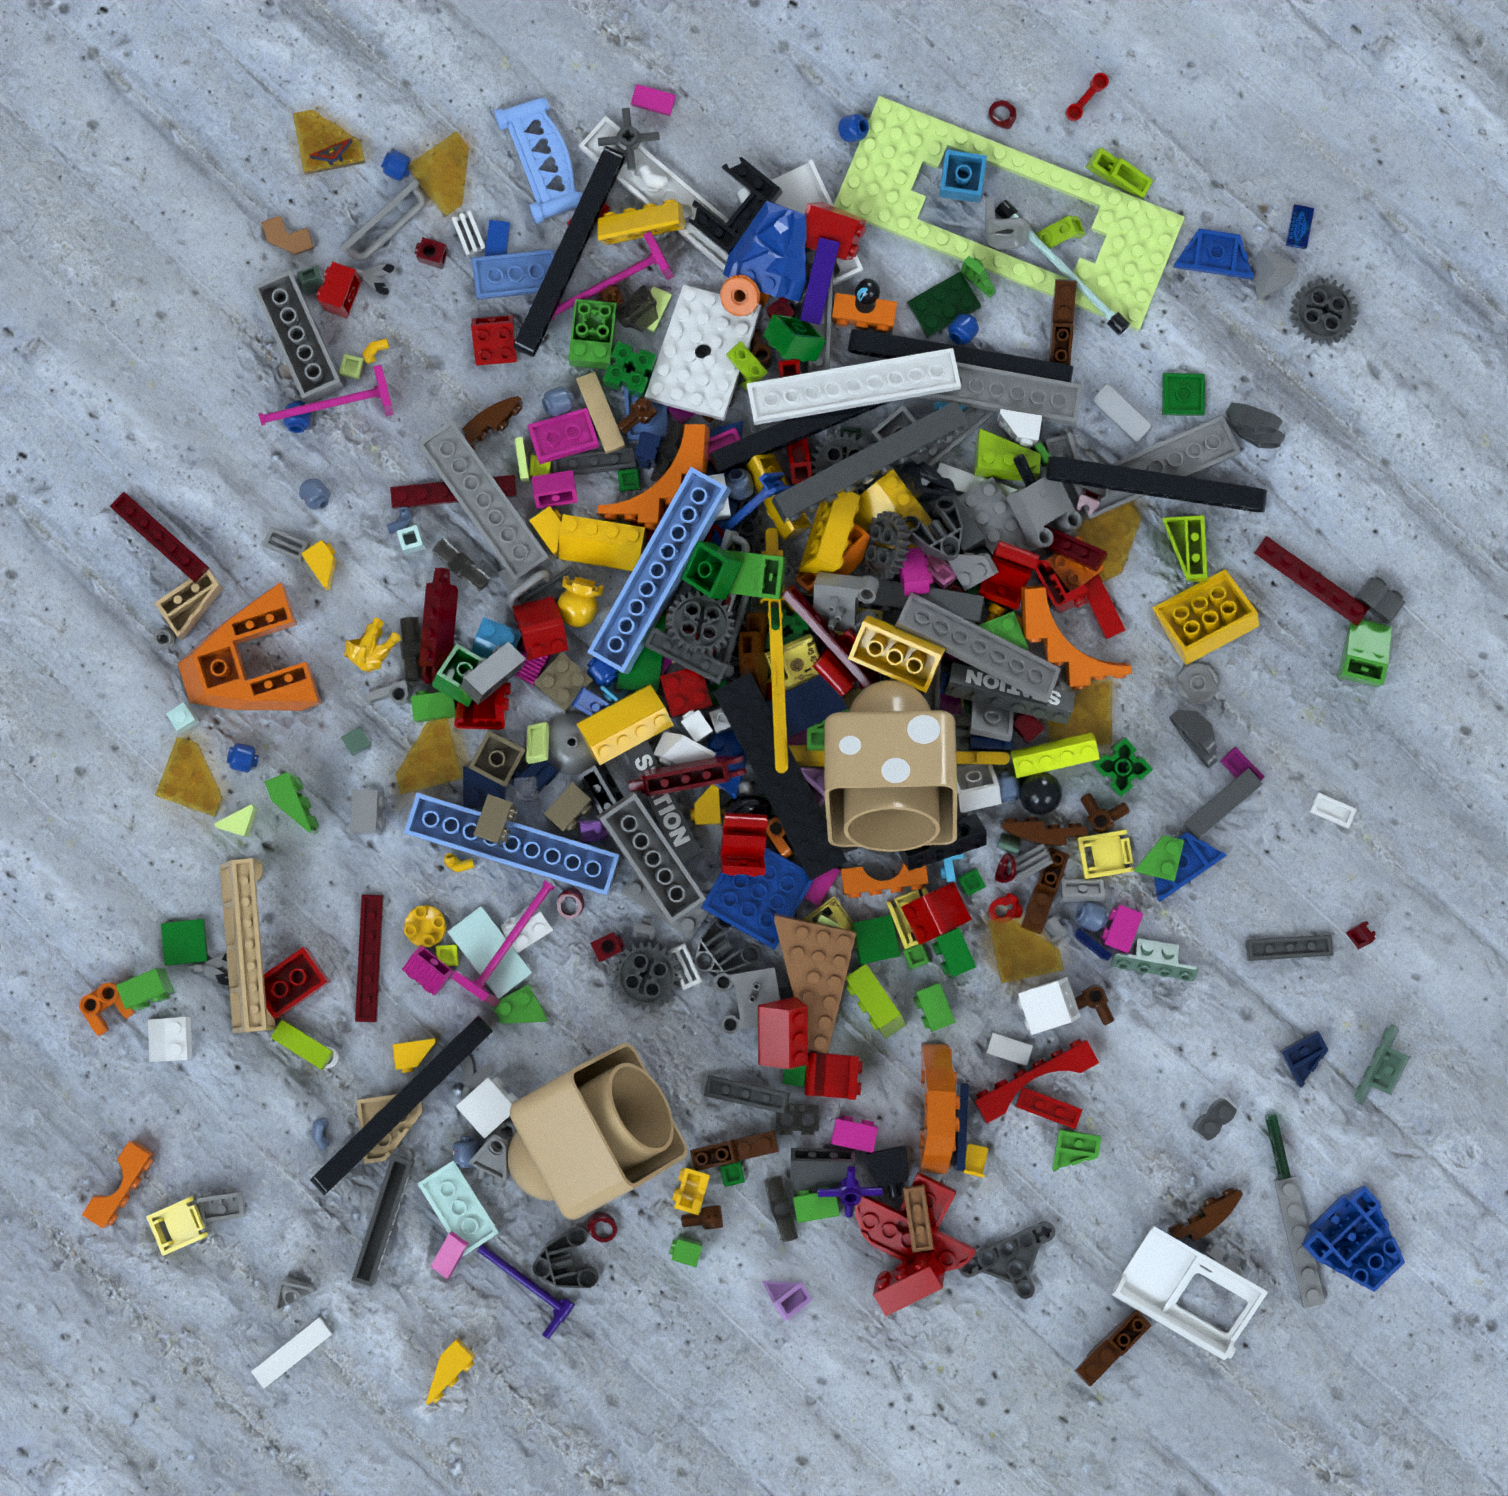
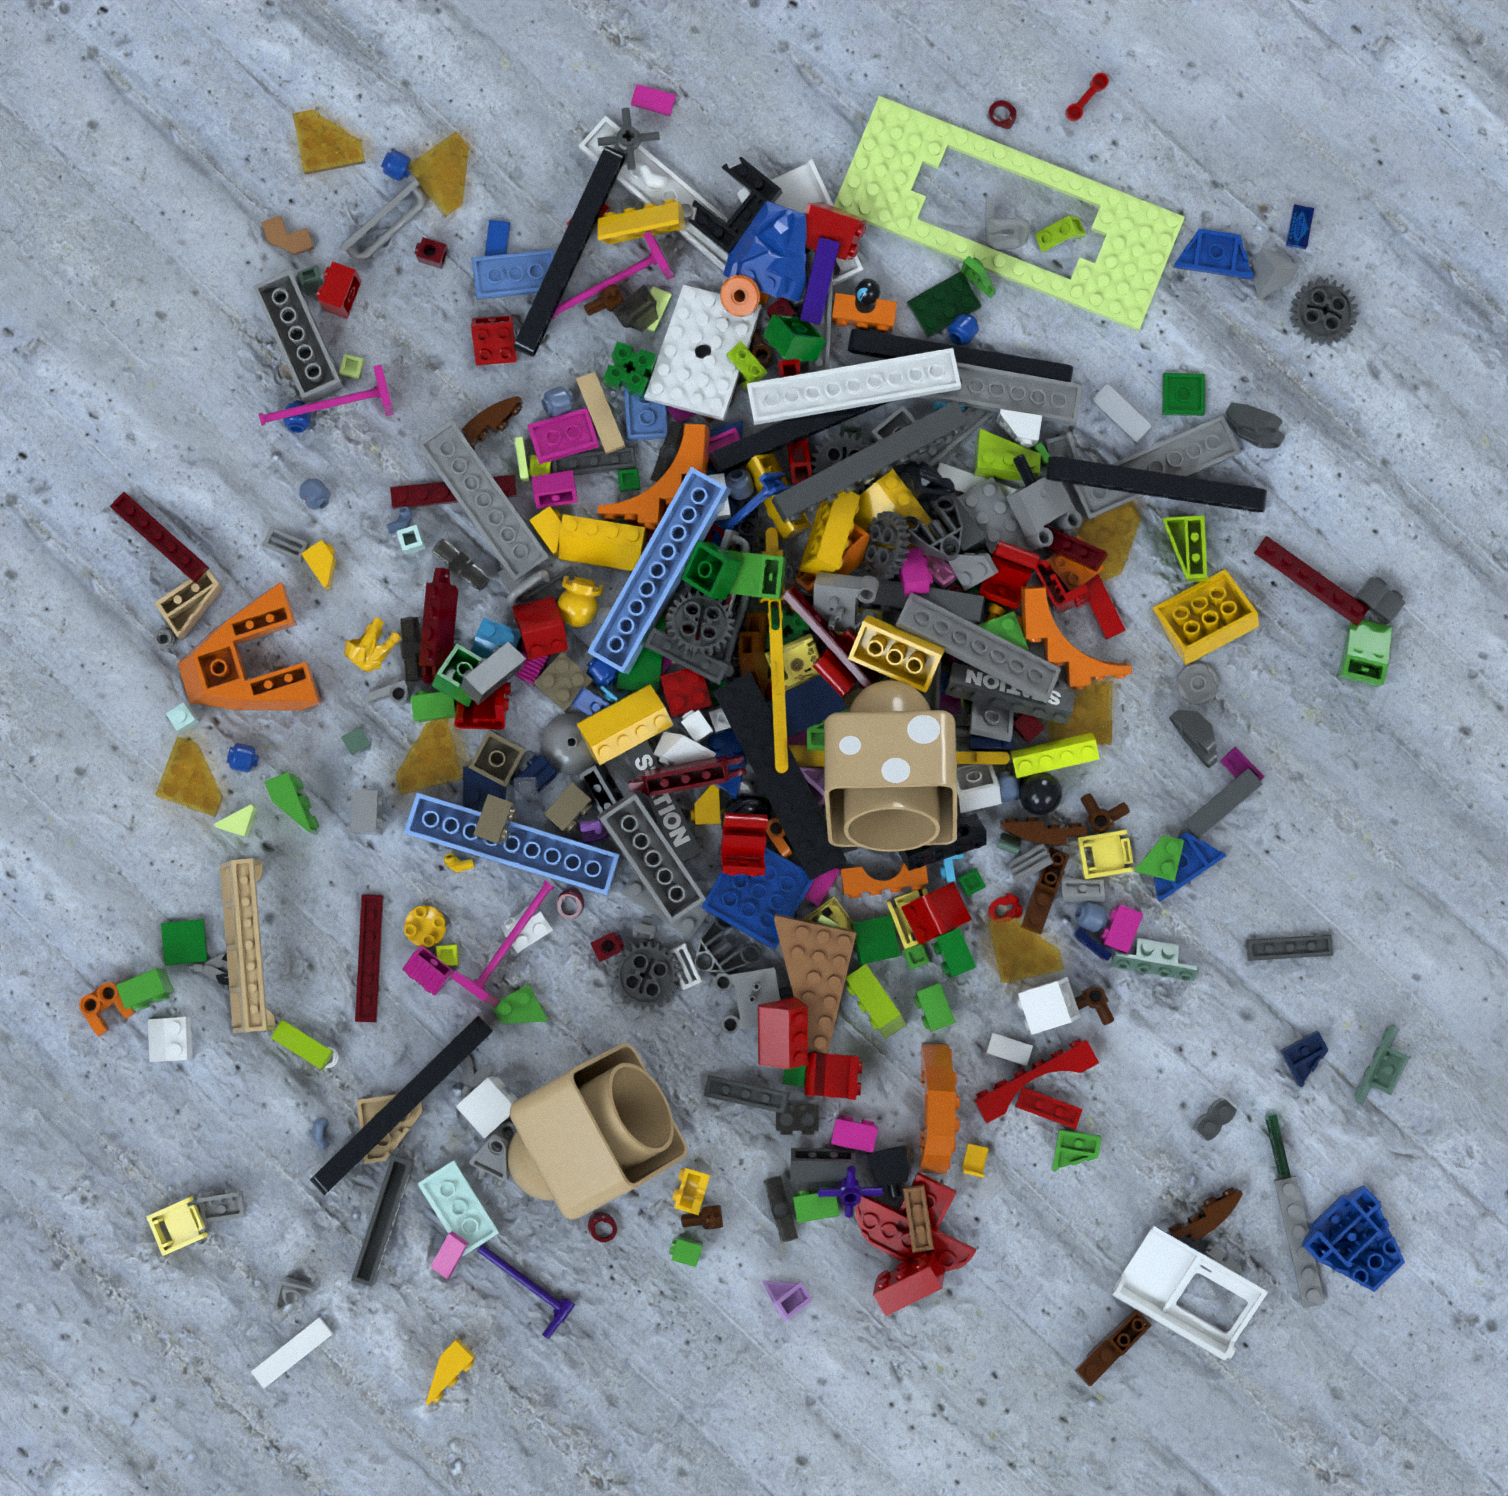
orange arch [82,1140,155,1229] -> none
red brick [264,947,331,1019] -> none
dark blue piece [309,138,353,166] -> none
light grey piece [356,264,395,295] -> none
yellow arm [362,338,389,363] -> none
yellow slope [392,1038,438,1073] -> none
light aqua tile [448,906,532,999] -> none
white tile [452,210,486,257] -> none
sand blue head [453,1136,480,1168] -> none
light blue piece [493,97,583,224] -> none
yellowish green tile [526,722,549,764] -> none
dark grey connector [532,1225,599,1288] -> none
bright green slope [568,299,617,370] -> none
reddish brown axle [617,396,658,434] -> none
dark blue brick [634,431,662,470] -> none
reddish brown slope [690,1130,779,1171] -> none
green tile [720,1161,745,1187] -> none
blue head [838,114,869,143] -> none
dark azure brick [939,150,987,203] -> none
dark blue tile [953,1082,969,1171] -> none
dark grey beam [958,1221,1056,1299] -> none
light aqua hose [995,200,1130,336] -> none
dark red piece [995,853,1016,883] -> none
light grey tile [1042,916,1068,944] -> none
reddish brown slope [1049,279,1077,365] -> none
tile [1077,488,1102,515] -> none
lime slope [1085,147,1153,198] -> none
green brick [1091,737,1153,797] -> none
white tile [1309,792,1357,829] -> none
dark red tile [1346,921,1376,950] -> none

